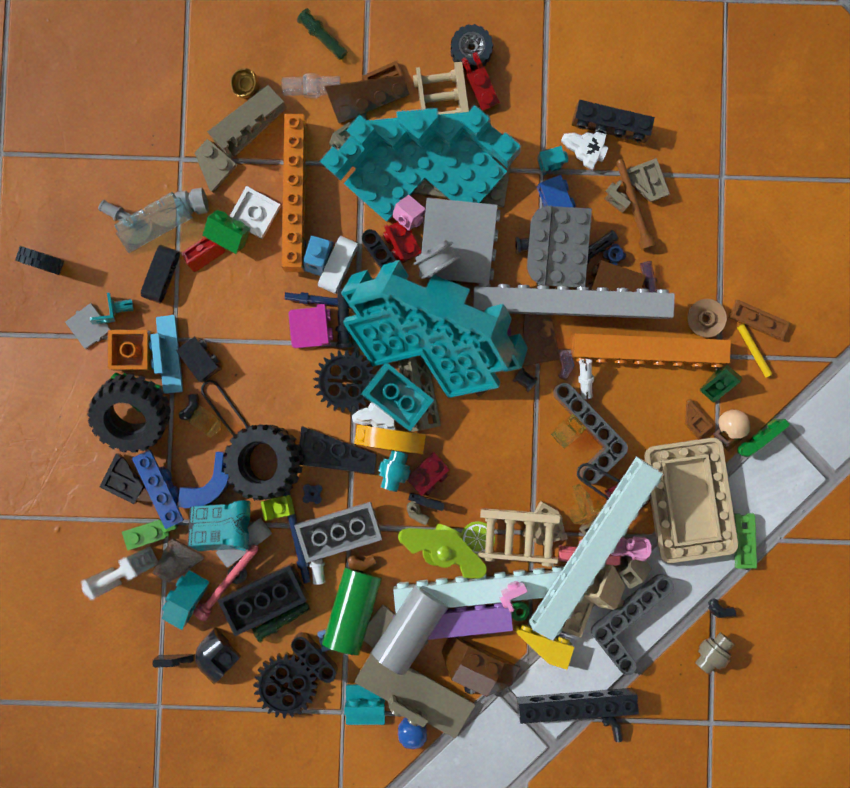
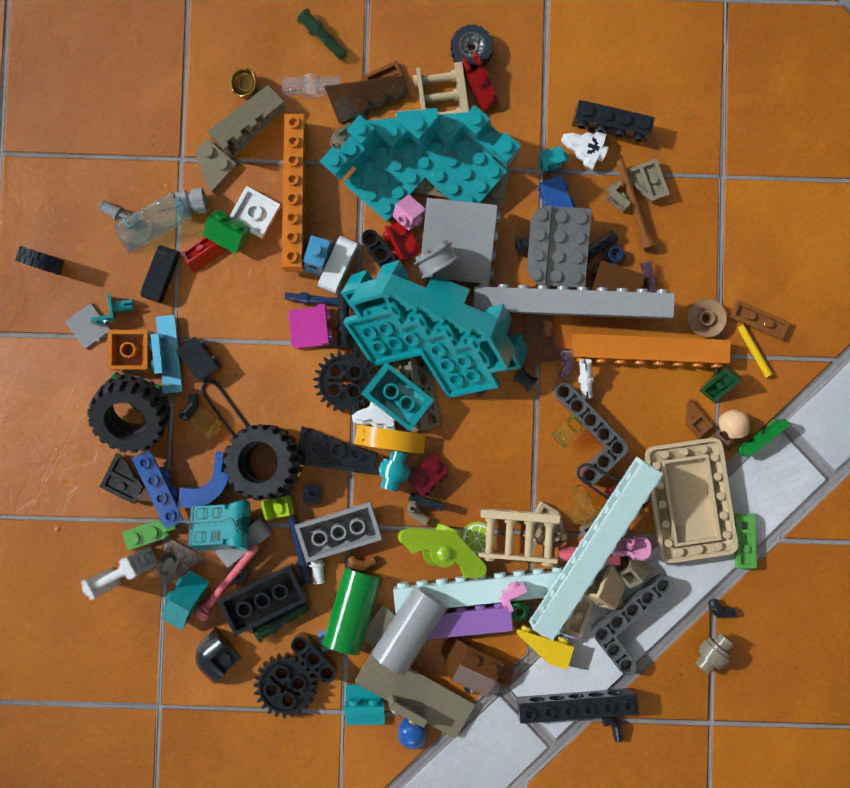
black tile [153,654,194,668] -> none

